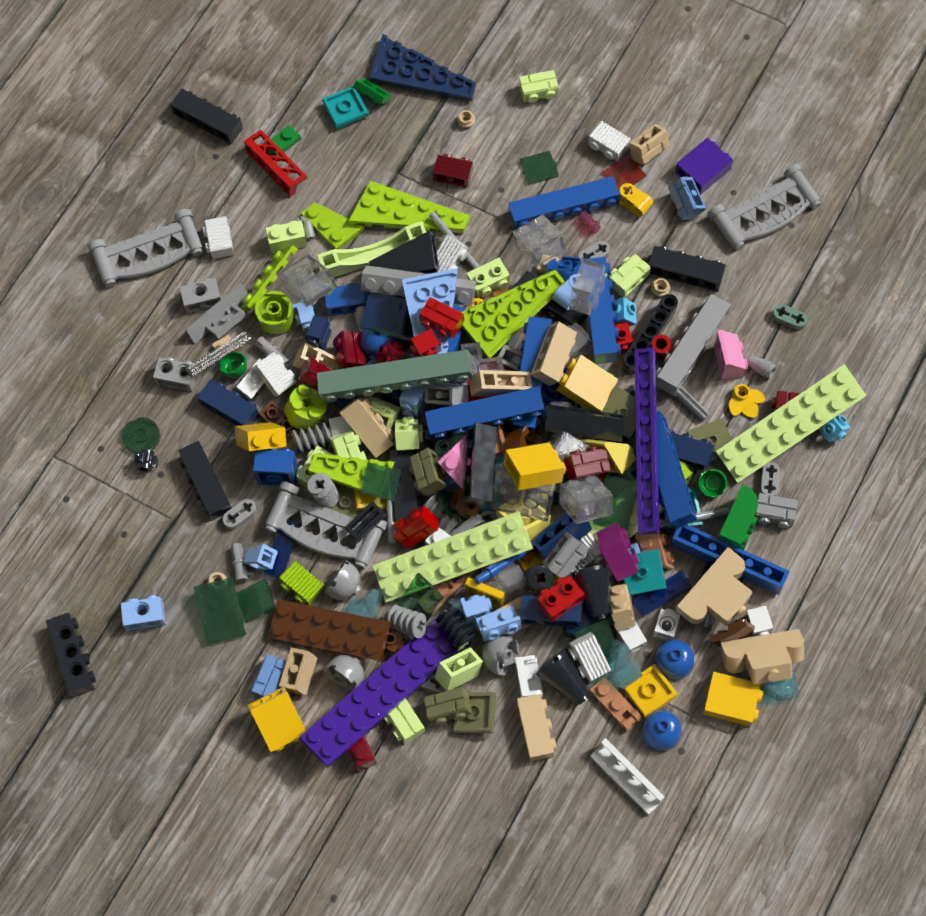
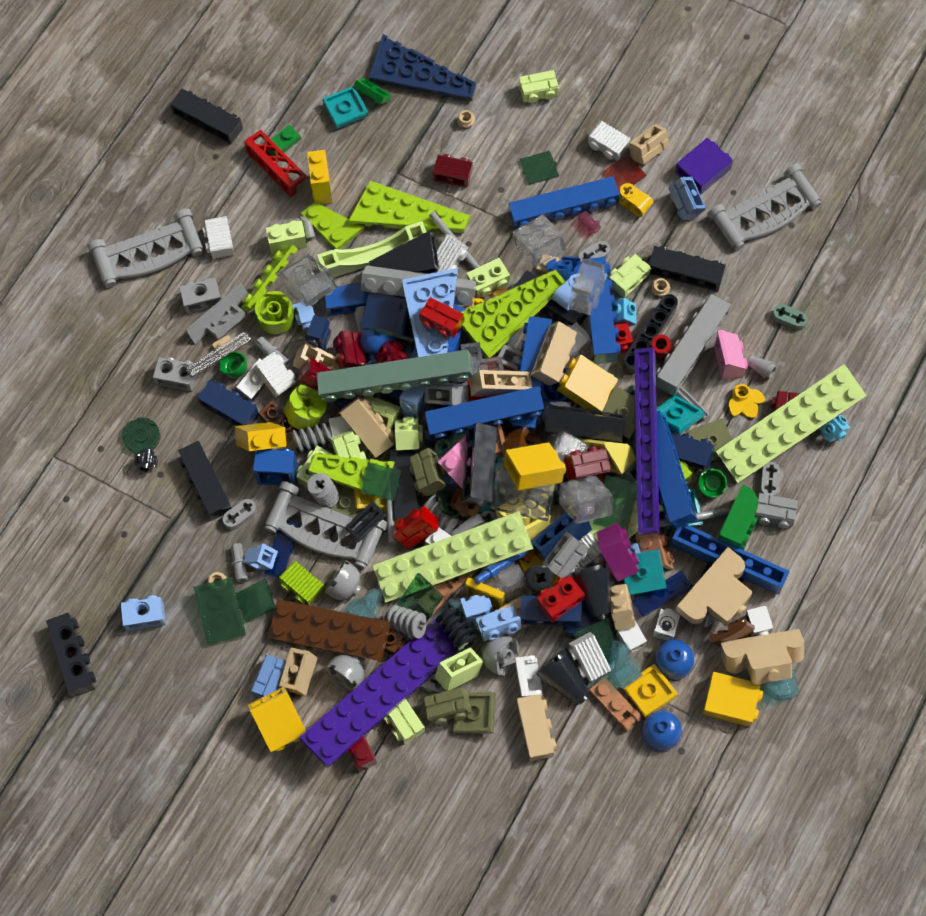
red brick [410,328,442,357] -> none
white fence [590,738,664,816] -> none
none -> yellow brick [307,150,333,205]
none -> teal plate [657,395,704,434]

